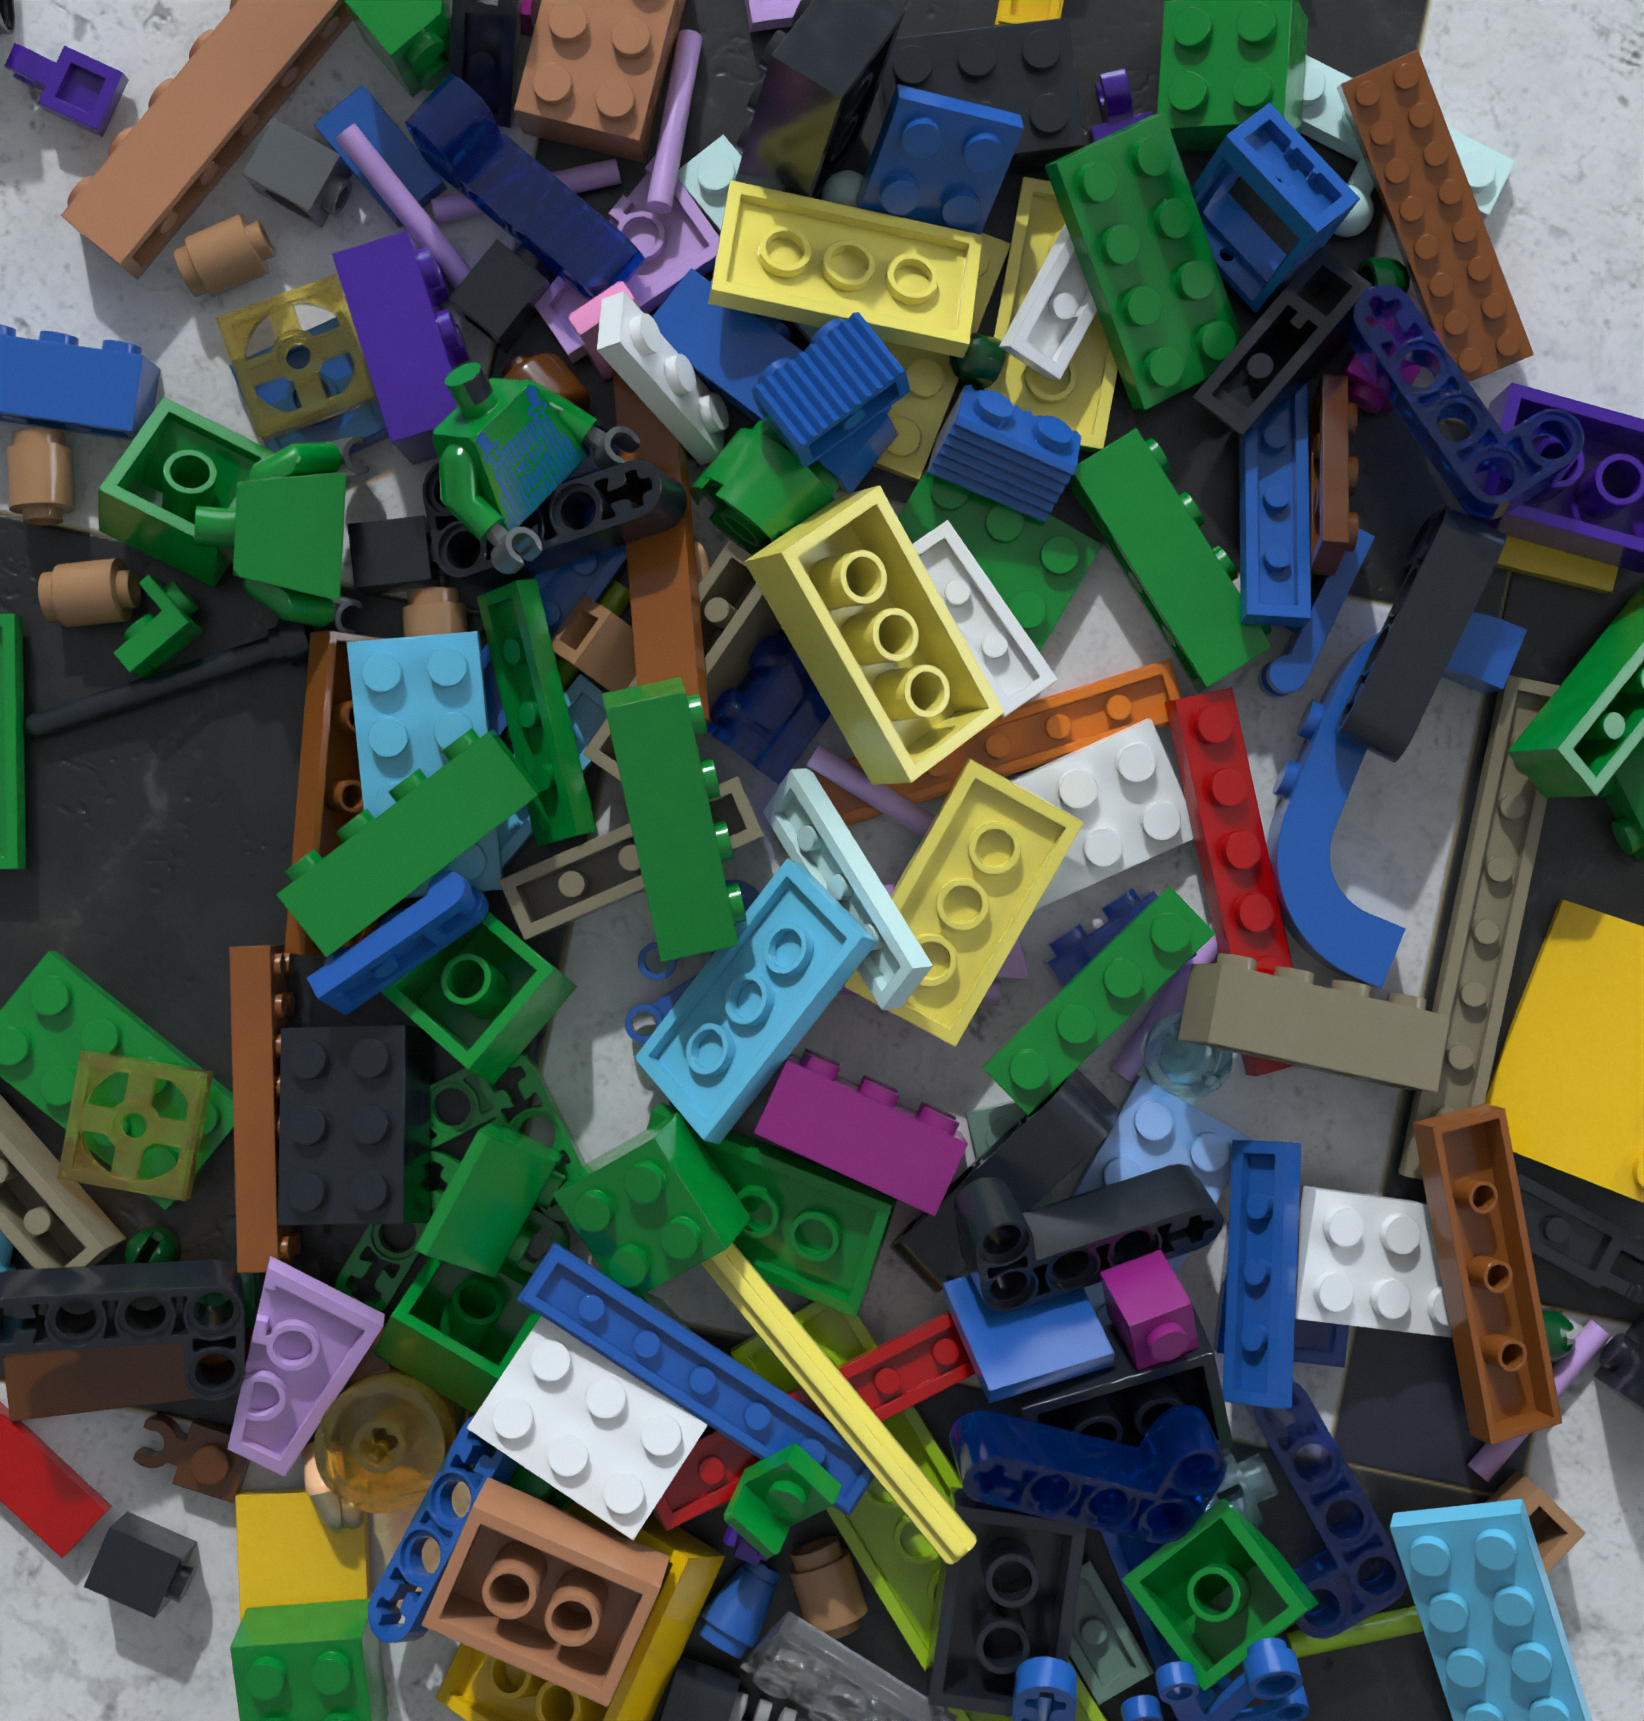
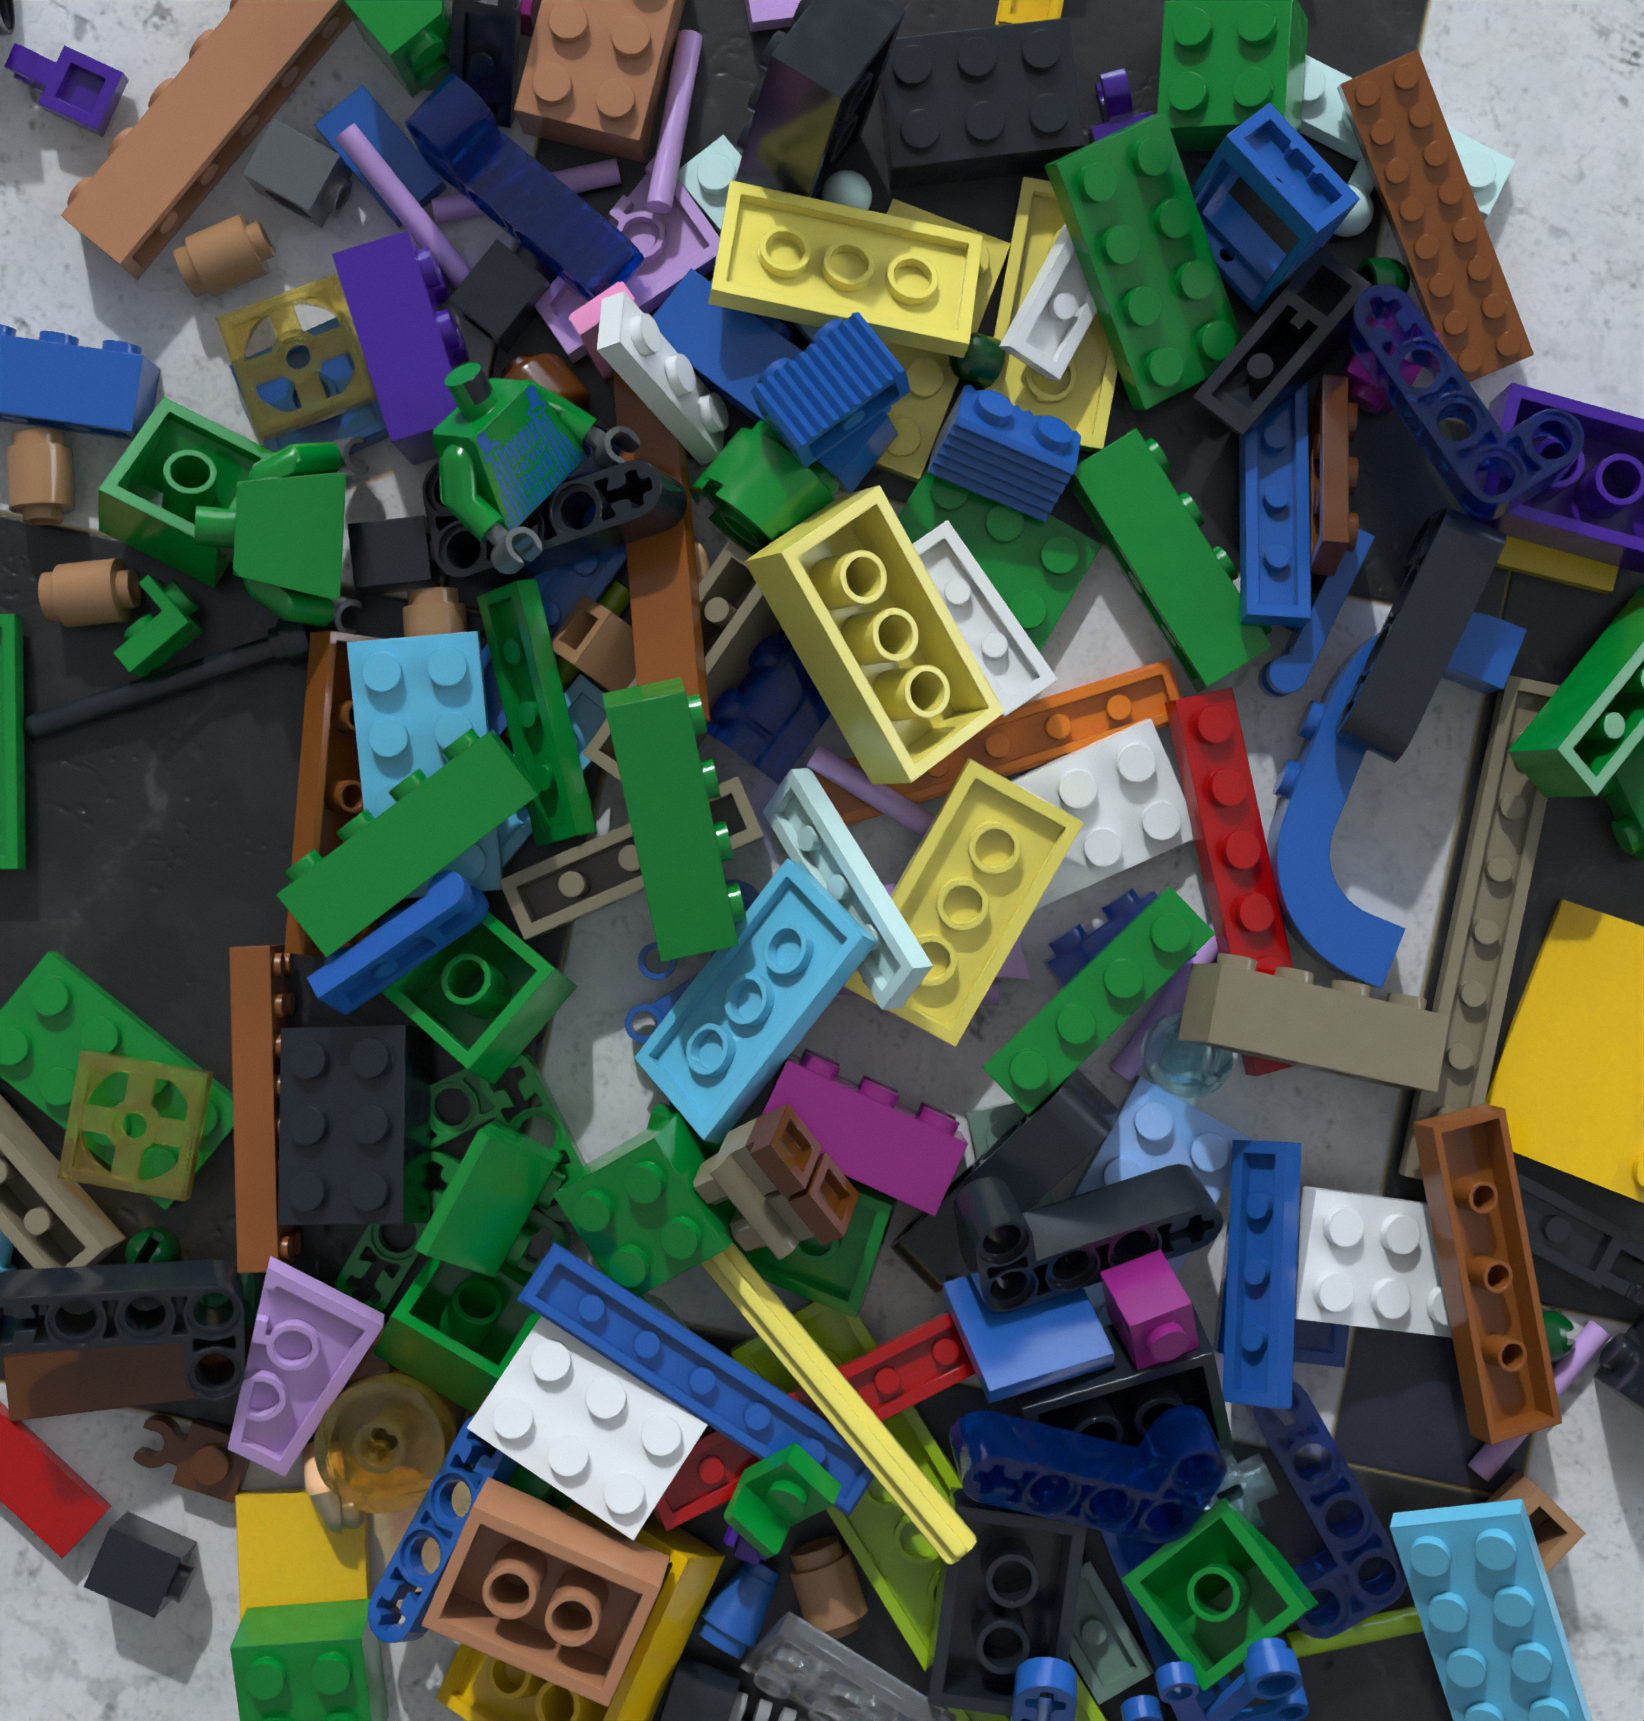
blue plate [856,84,1024,235] -> none
none -> hips [693,1103,860,1260]

